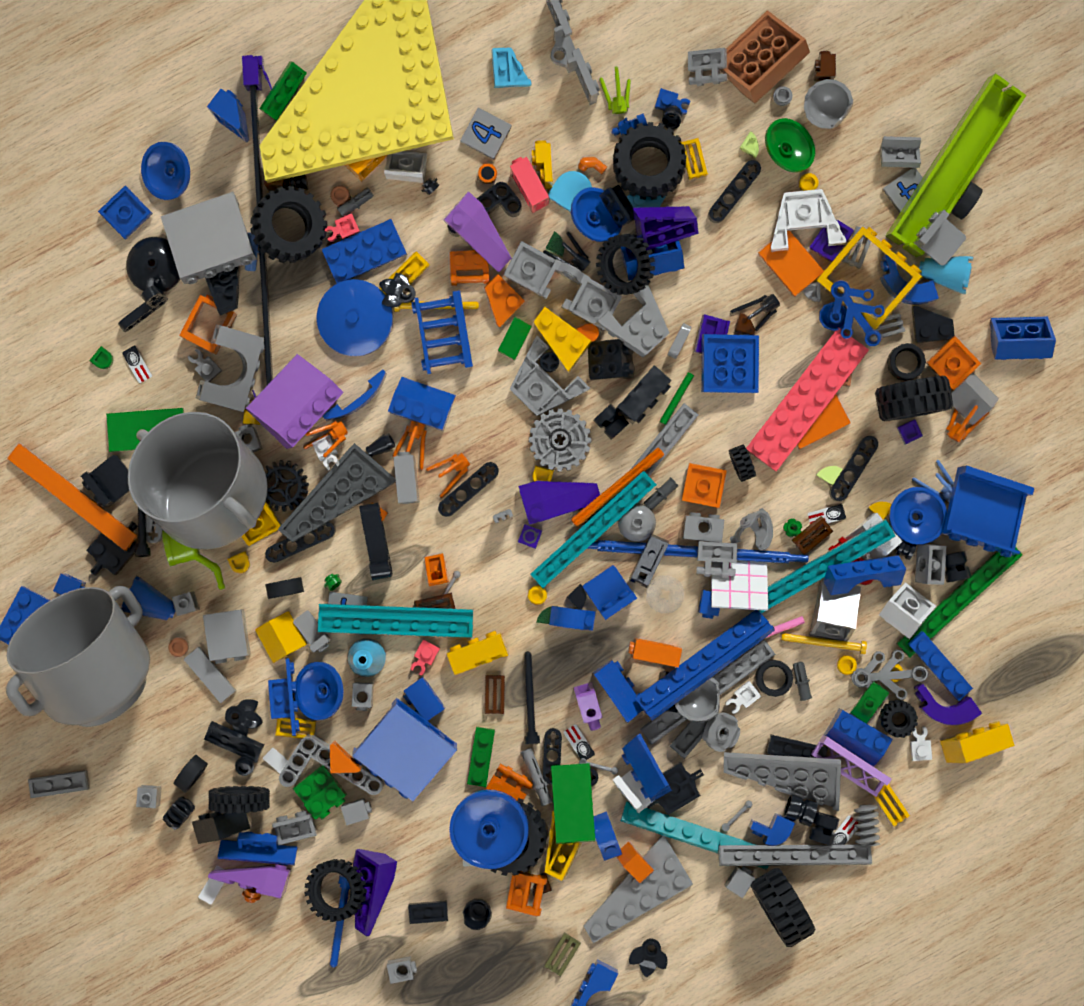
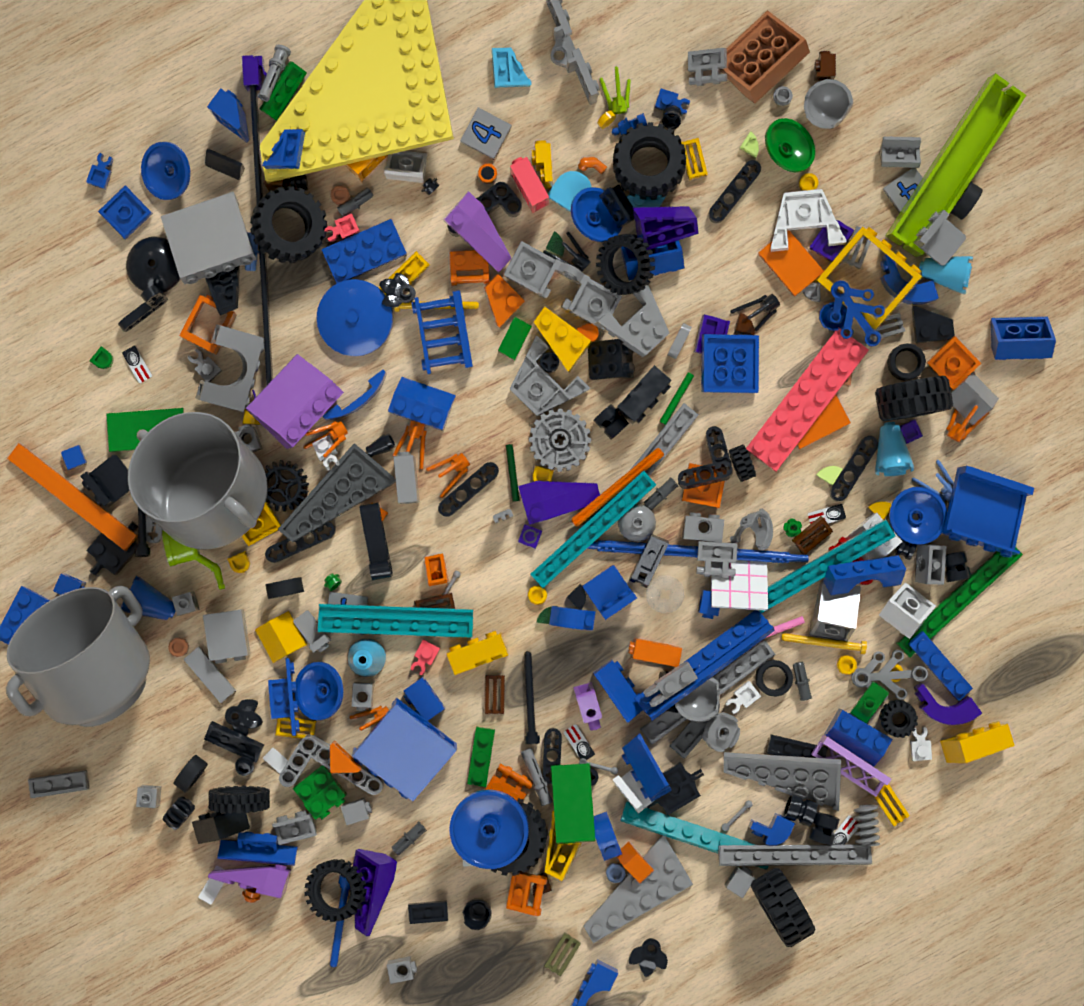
none -> blue tile [61,445,87,470]
none -> blue plate [86,153,113,190]
none -> black slope [205,149,245,180]
none -> light grey pin [258,44,291,101]
none -> blue wing [262,129,305,169]
none -> orange plant [349,706,389,731]
none -> dark grey axle [392,821,427,855]
none -> dark green bar [505,444,520,502]
none -> yellow tile [597,111,616,129]
none -> sand blue tile [606,863,625,883]
none -> light grey hinge [643,661,698,707]
none -> black beam [678,426,733,489]
none -> medium azure cone [875,422,914,477]

